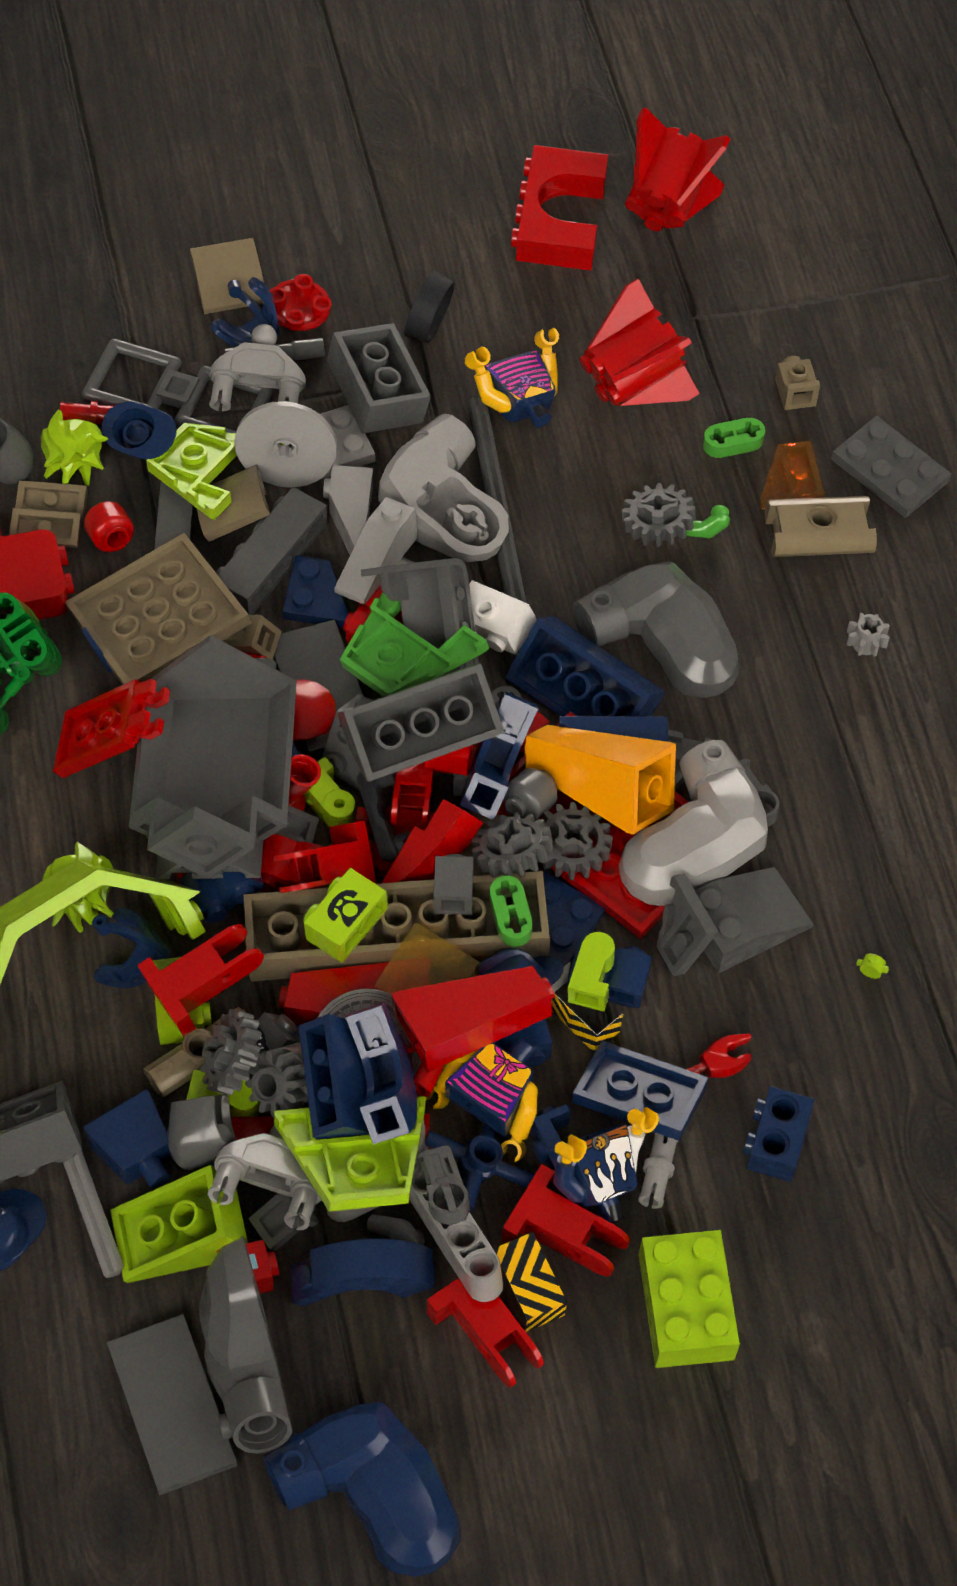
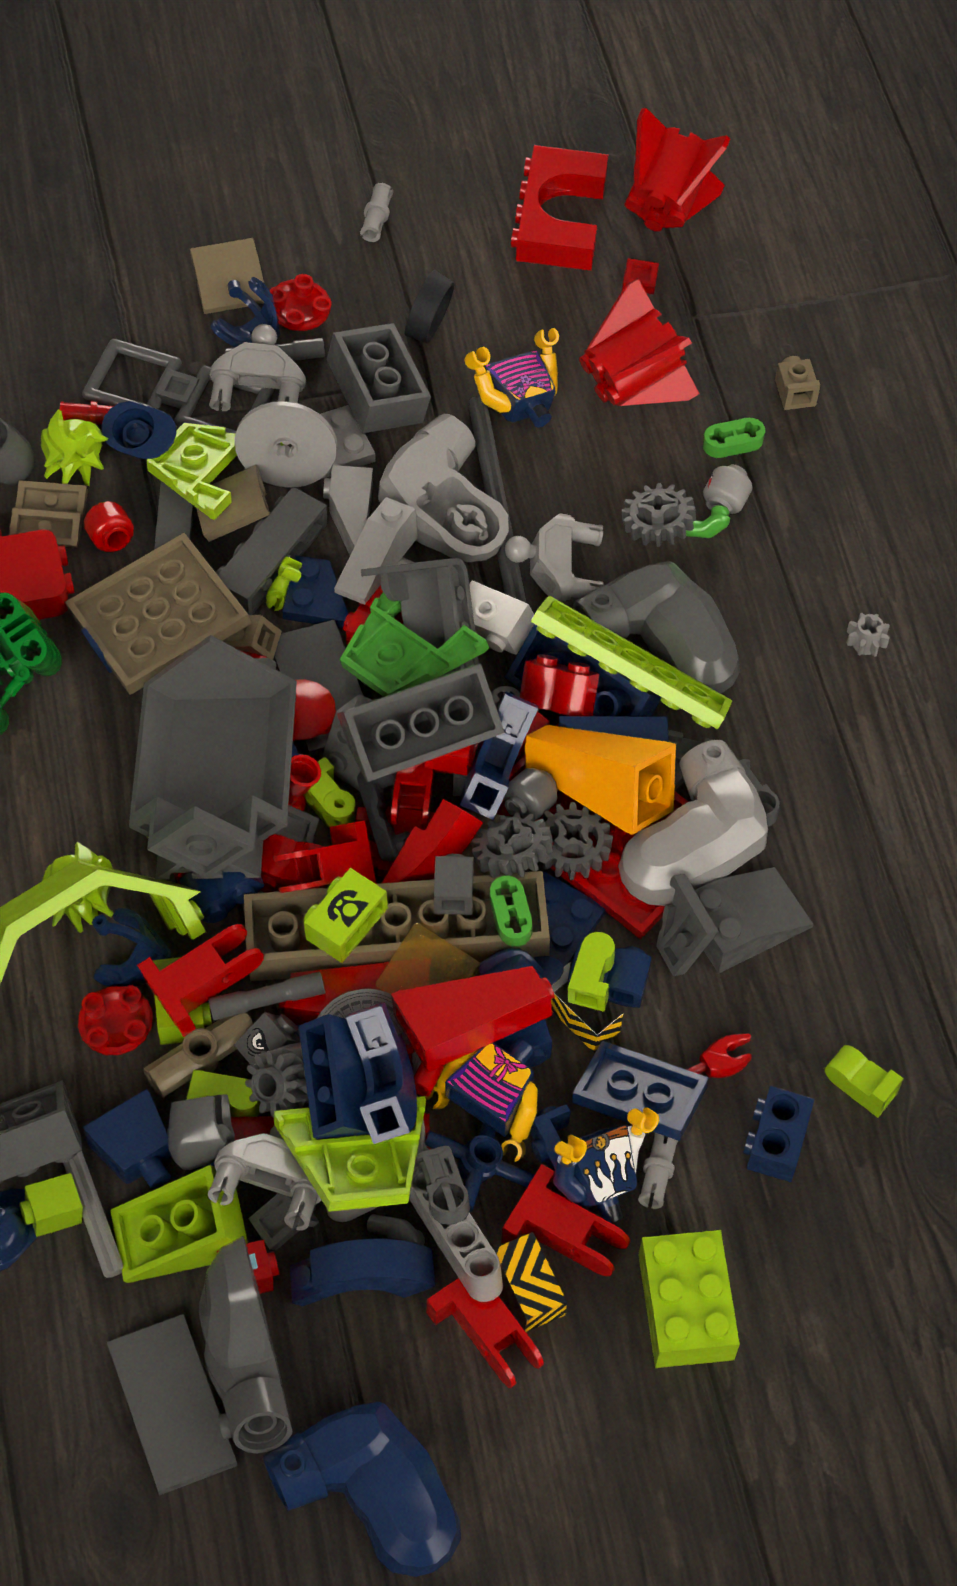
red tile [53,679,170,778] -> none
dark grey gear [201,1009,262,1095] -> none
clear orange wing [759,441,825,509] -> none
dark tan piece [765,496,877,557] -> none
dark grey plate [831,415,952,519] -> none
lime piece [857,953,889,979] -> none
none -> lime brick [20,1173,83,1237]
none -> red dish [78,985,153,1055]
none -> dark grey piece [208,971,325,1021]
none -> lime arm [266,557,302,611]
none -> light grey pin [360,183,393,242]
none -> light grey connector [504,513,604,601]
none -> red brick [520,654,599,716]
none -> lime plate [531,595,732,729]
none -> red tile [622,258,659,295]
none -> light grey head [703,464,753,516]
none -> lime leg [825,1045,904,1118]

